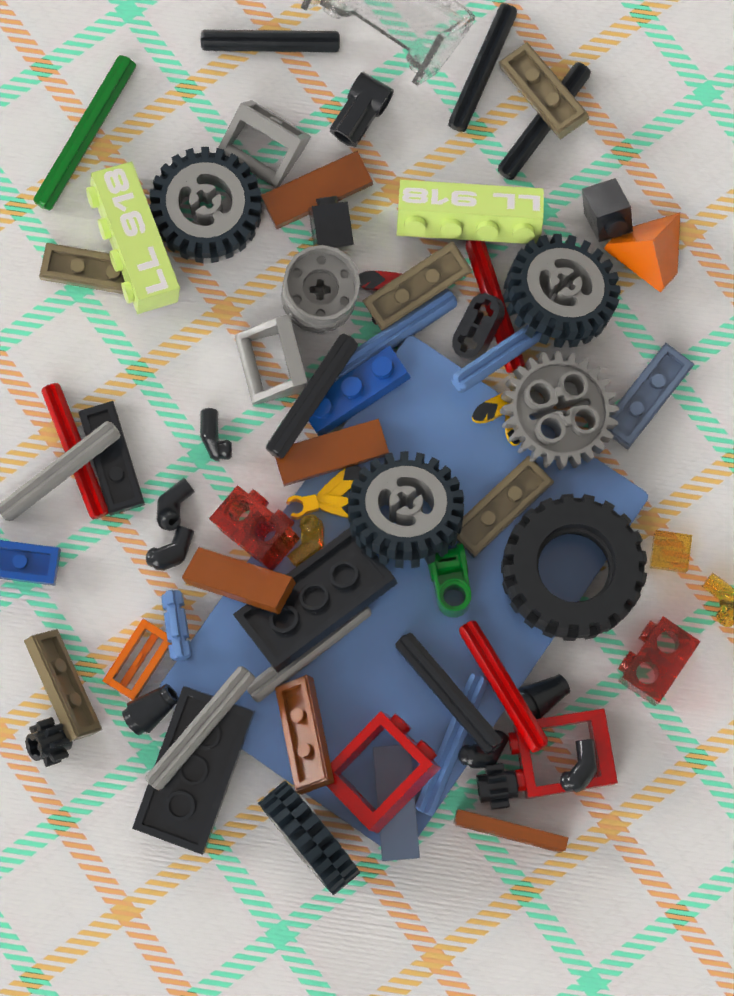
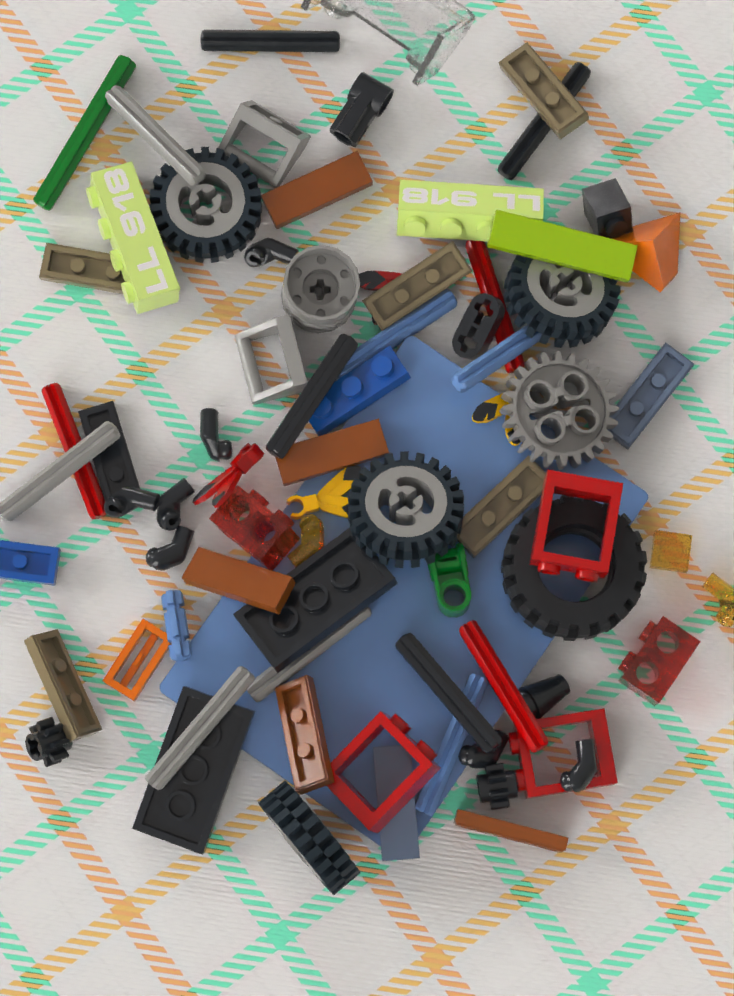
black cone [122,684,179,735] -> none
black brick [308,196,354,248] -> none
black axle [448,3,517,132] -> none
none -> black arm [104,486,160,518]
none -> light grey axle [105,85,206,186]
none -> red piece [192,443,264,508]
none -> black arm [244,238,299,267]
none -> lime tile [487,210,638,283]
none -> red window [529,469,623,582]

